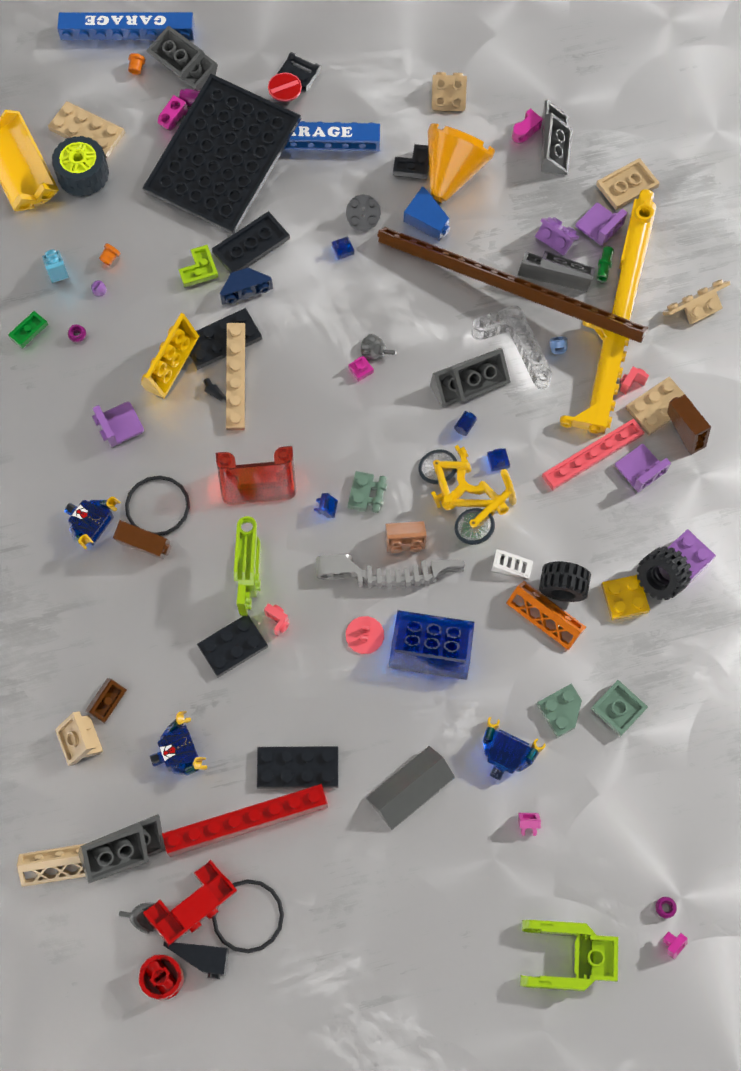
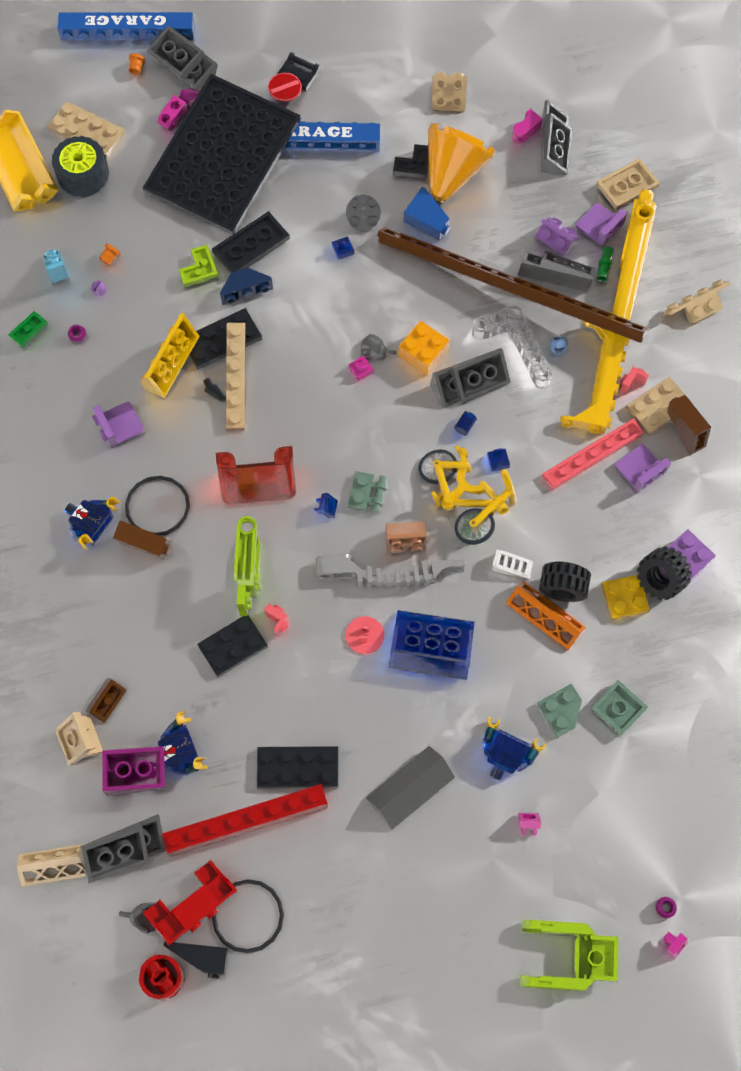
none -> magenta slope [102,746,165,796]
none -> light orange brick [398,320,450,376]

